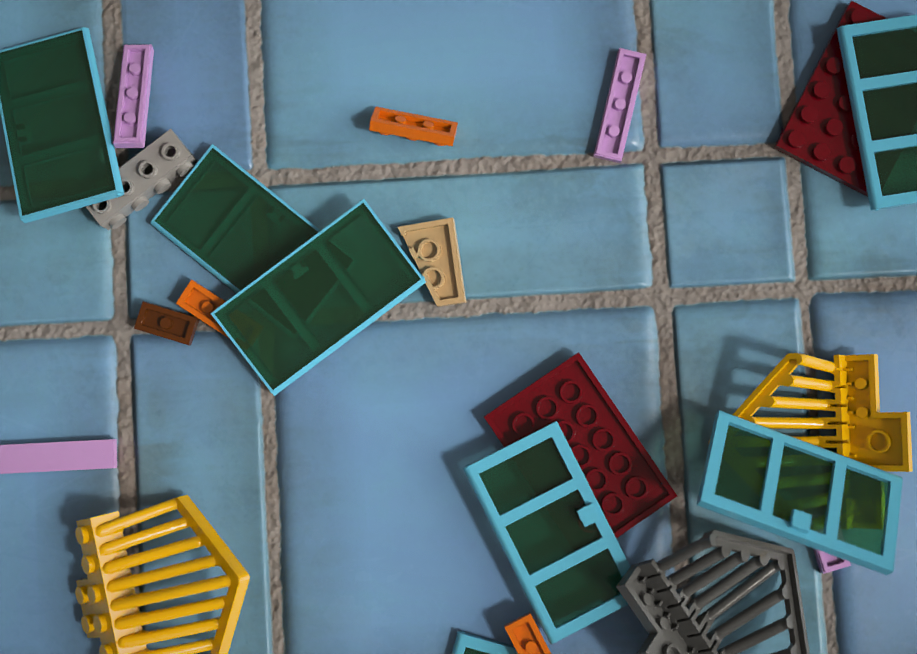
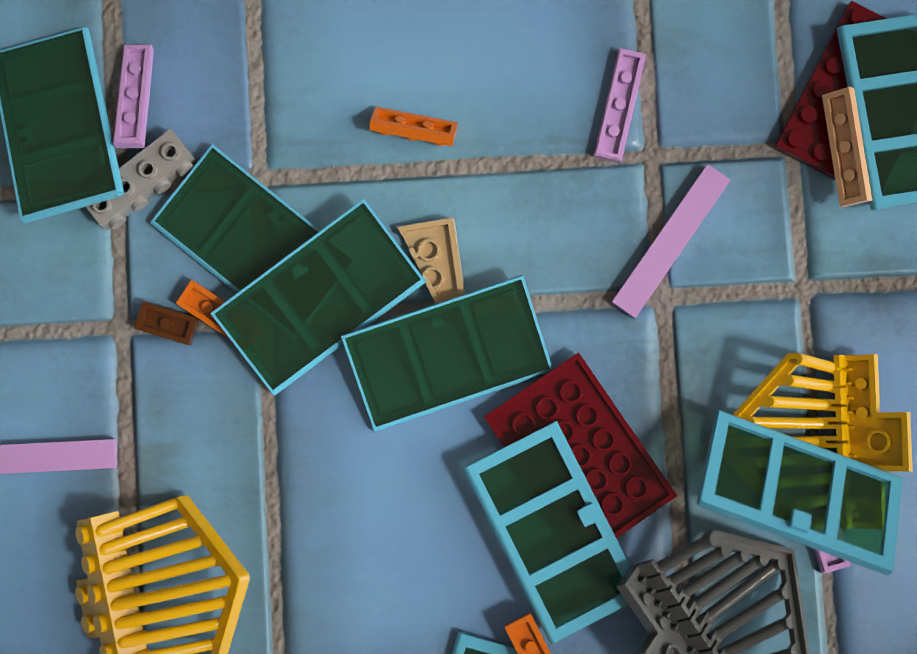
none -> clear green door [341,275,553,432]
none -> lavender tile [611,164,731,319]
none -> light nougat plate [822,87,872,207]

